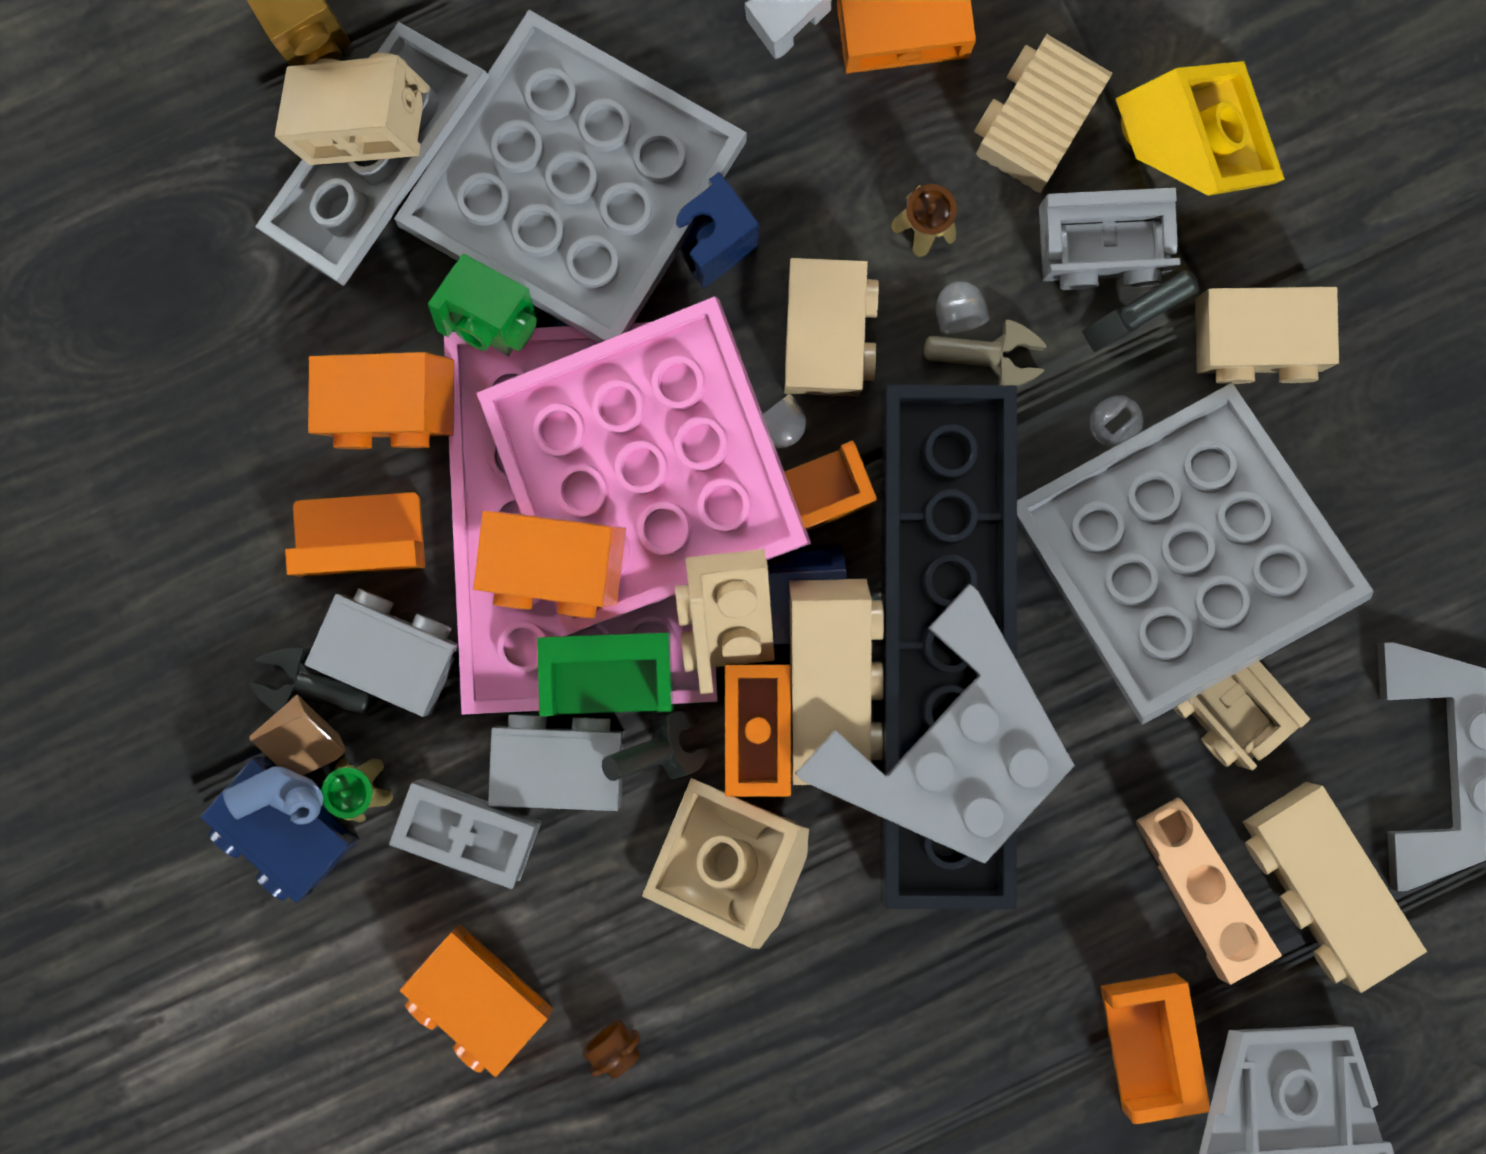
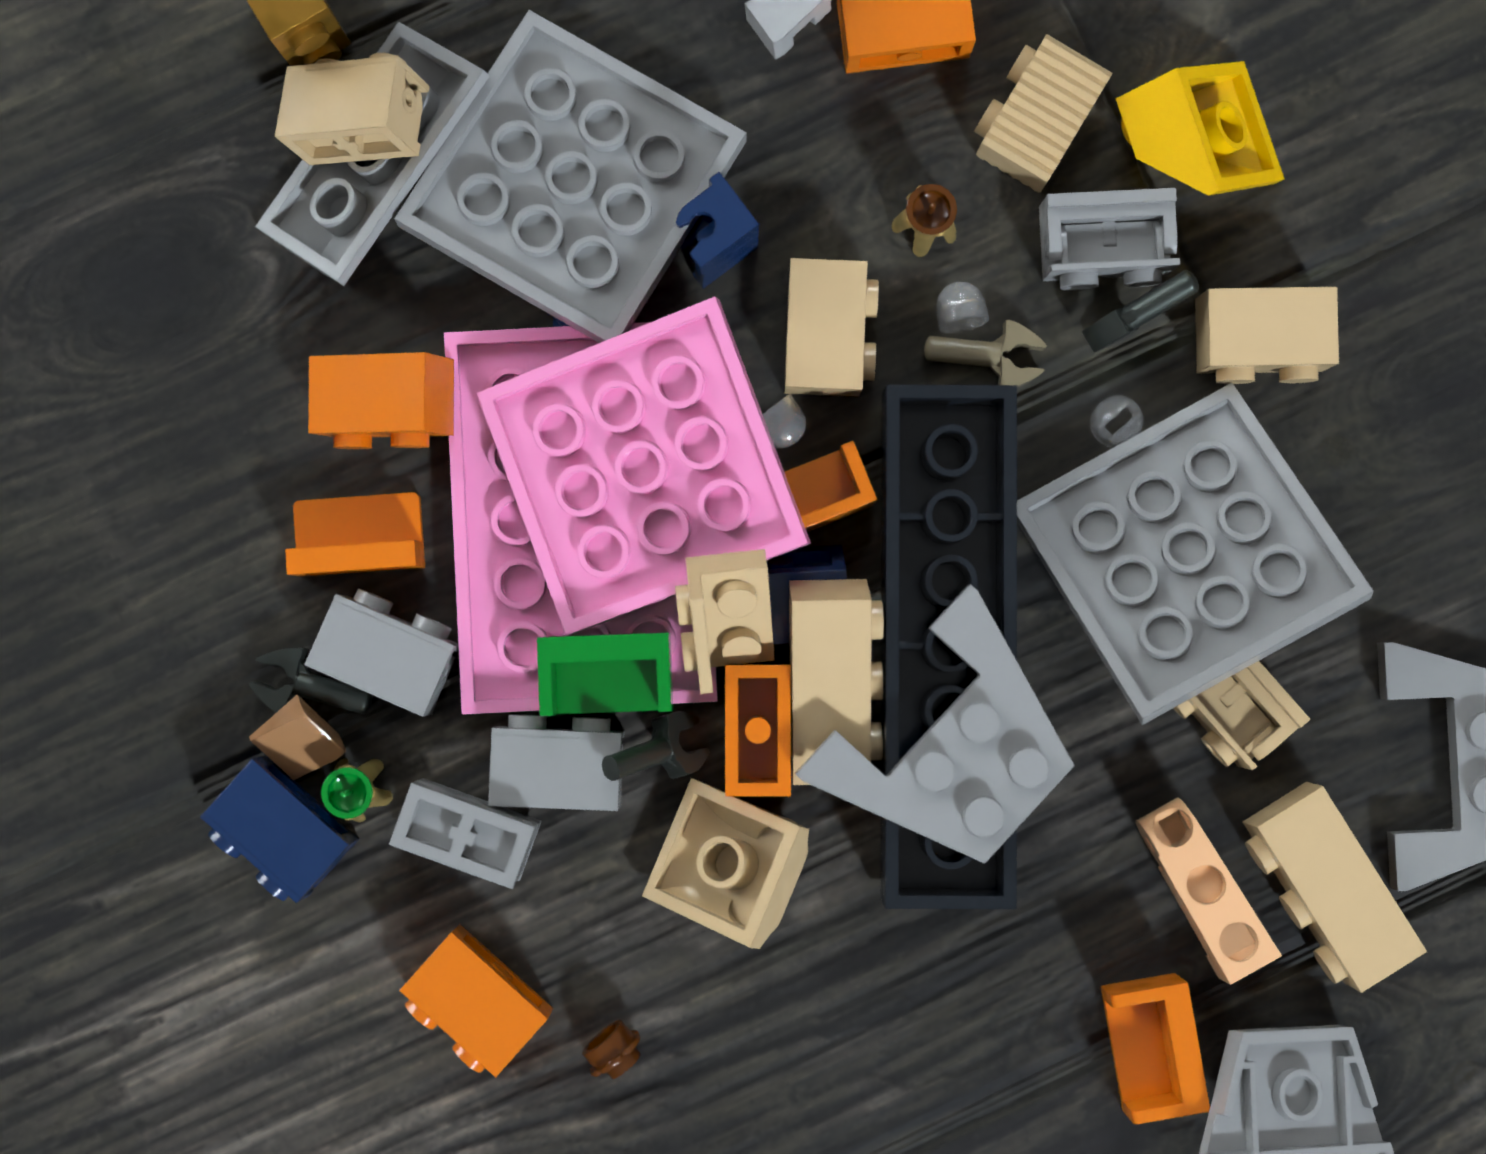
sand blue arm [223,766,323,825] -> none
green brick [428,253,537,357] -> none
orange brick [473,511,626,618] -> none

